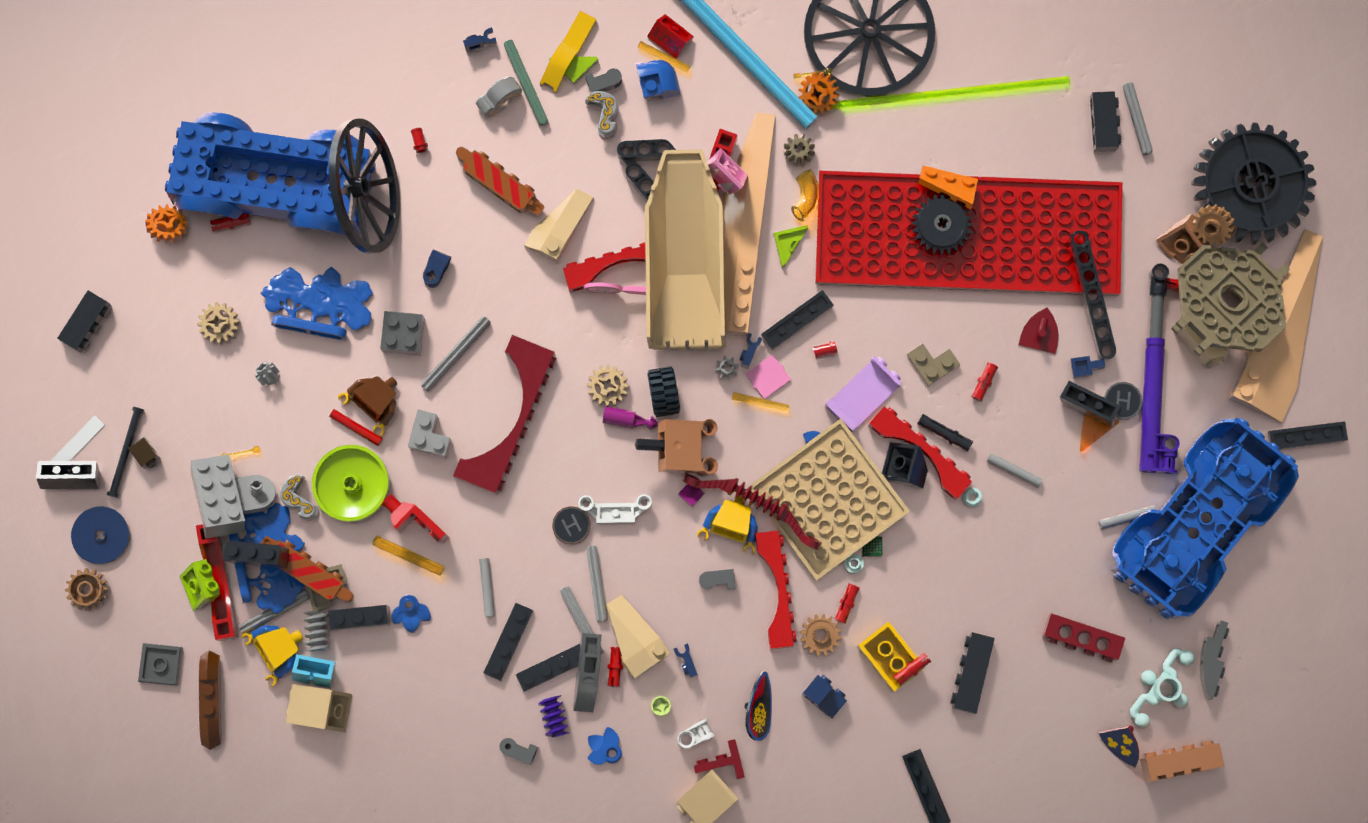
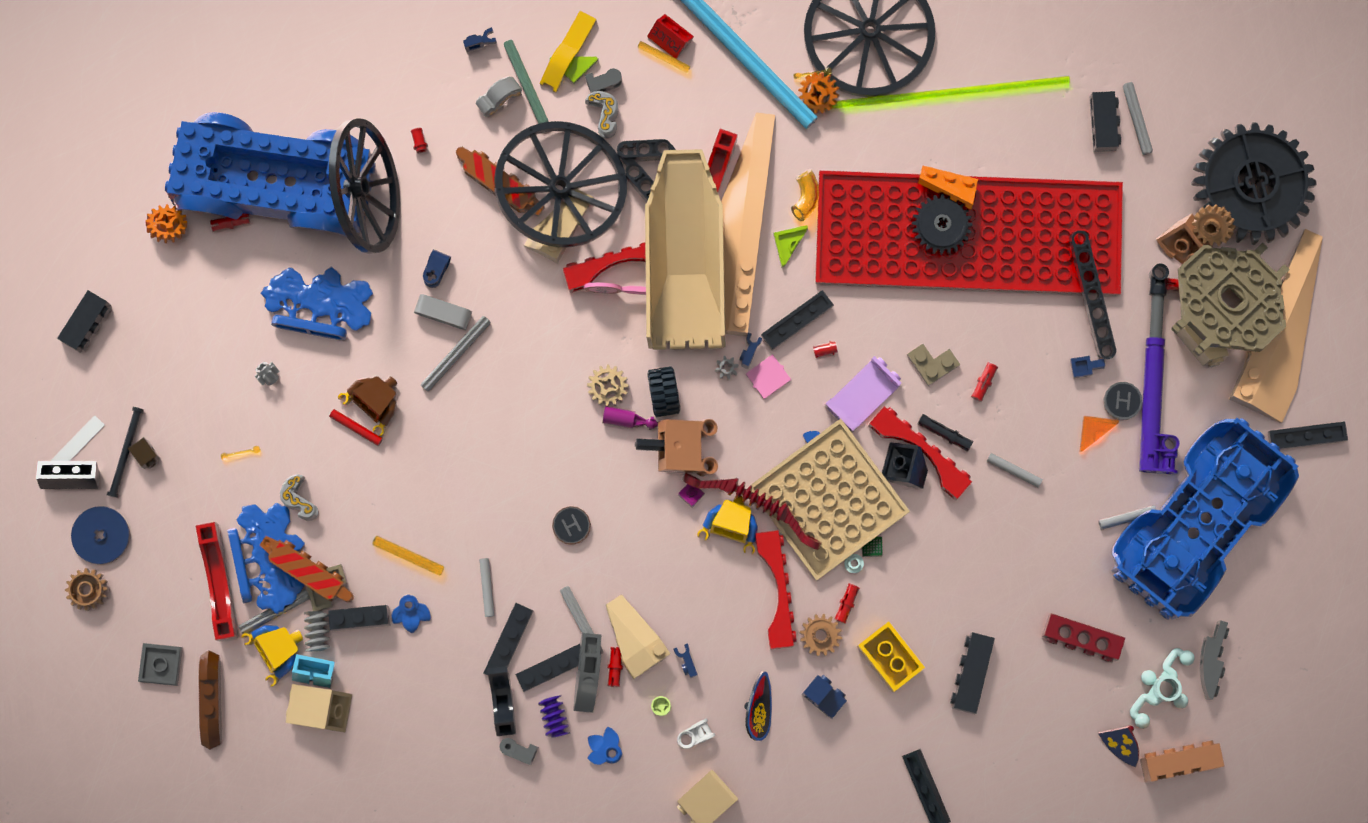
lime plate [180,559,220,611] -> none
light grey brick [191,454,275,538] -> none
tan gear [197,302,240,344] -> none
black brick [223,541,289,568] -> none
lime dish [312,445,390,522] -> none
dark grey brick [380,311,425,356] -> none
red plate [381,494,449,542] -> none
light grey brick [408,409,452,459] -> none
dark red arch [453,335,557,495] -> none
white plate [578,494,652,524] -> none
light grey axle [586,546,607,622] -> none
blue brick [636,60,681,99] -> none
dark red bracket [694,739,745,779] -> none
dark grey leg [699,569,736,590] -> none
bright pink slope [707,148,747,194] -> none
clear yellow bar [732,392,789,412] -> none
dark tan gear [783,134,815,166] -> none
red pin [893,652,931,686] -> none
light aqua plate [963,488,982,507] -> none
dark red shield [1018,307,1059,354] -> none
black brick [1060,381,1122,427] -> none
none -> light grey beam [414,294,472,330]
none -> black arch [488,666,516,736]
none -> black wheel [494,121,627,247]

